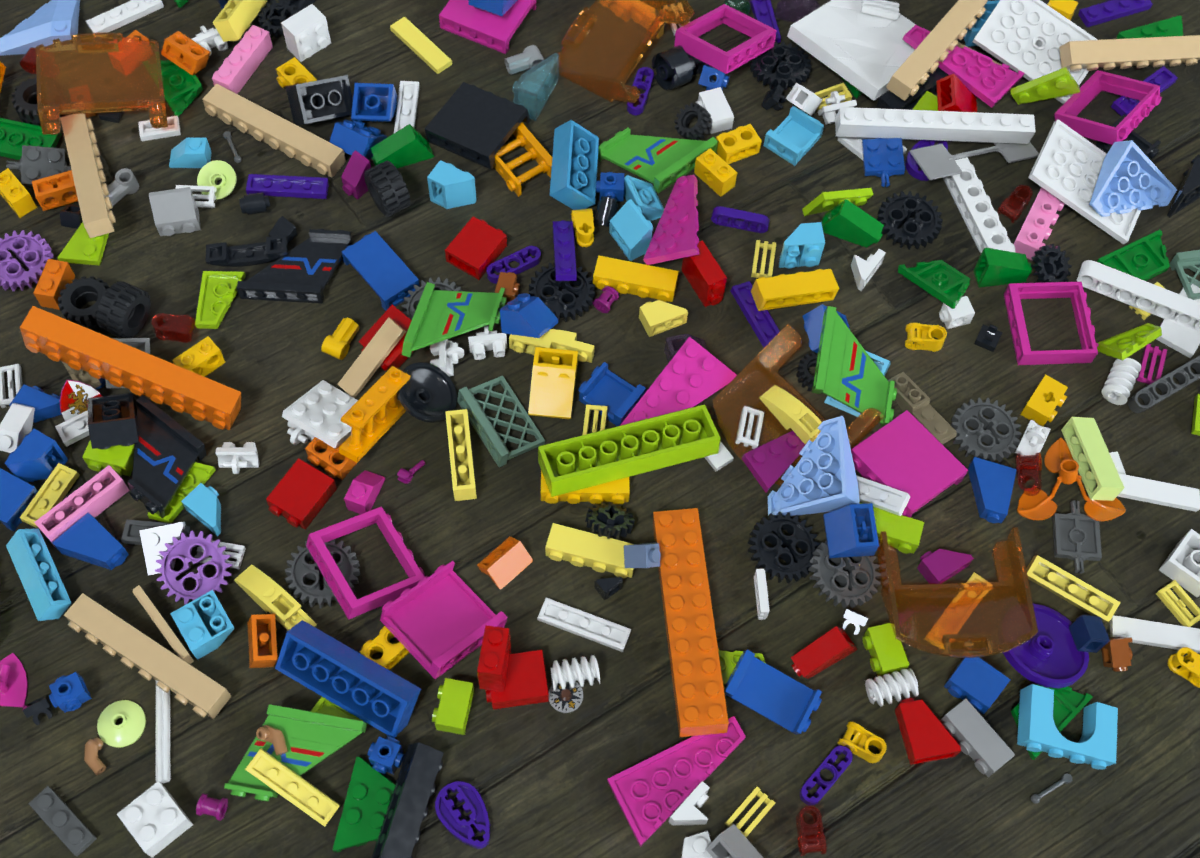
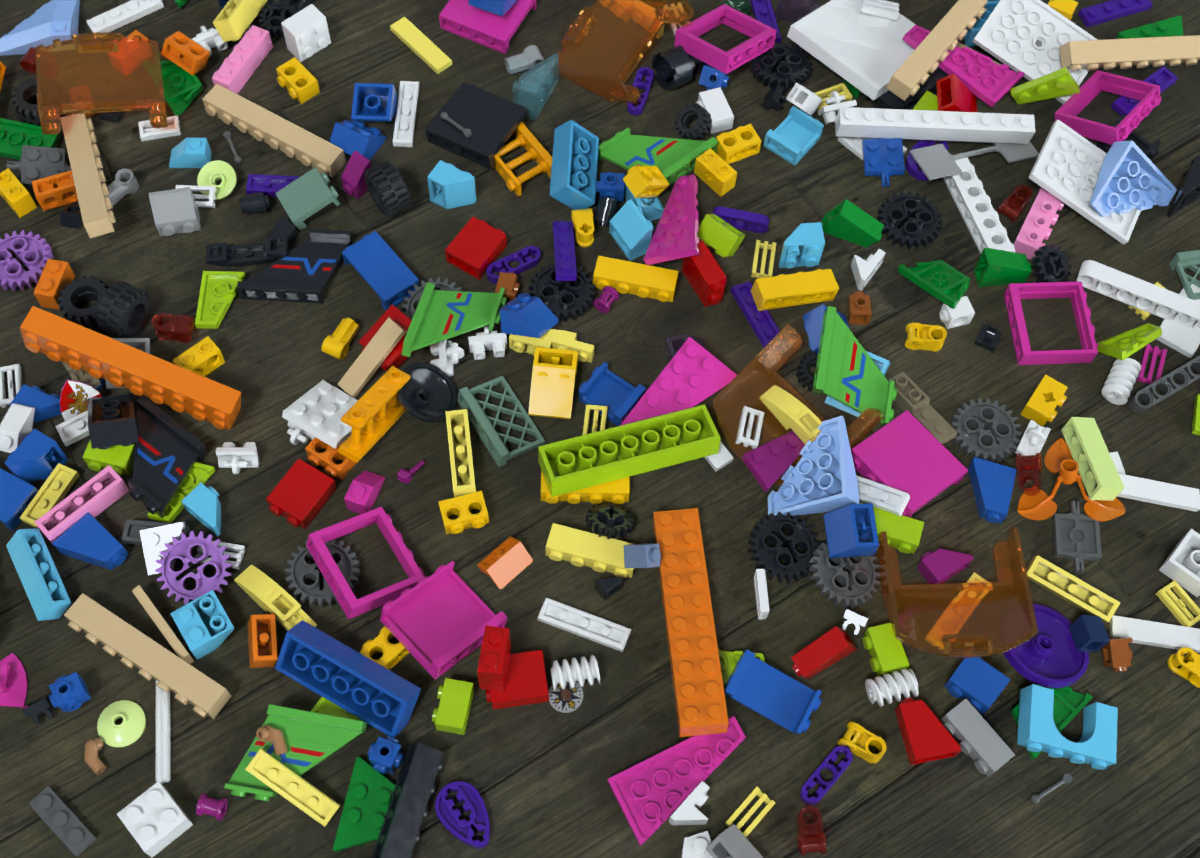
lime wing [57,210,111,265] -> none
black slope [285,75,353,125] -> none
green slope [371,124,434,168] -> none
light yellow slope [639,300,688,337] -> none
lime wing [802,188,873,216] -> none
green wing [1097,230,1170,281] -> none
none -> sand green panel [275,167,340,231]
none -> yellow brick [438,491,489,534]
none -> dark grey hinge [440,112,472,137]
none -> yellow brick [623,165,670,198]
none -> lime brick [697,214,746,257]
none -> dark orange brick [847,291,872,325]

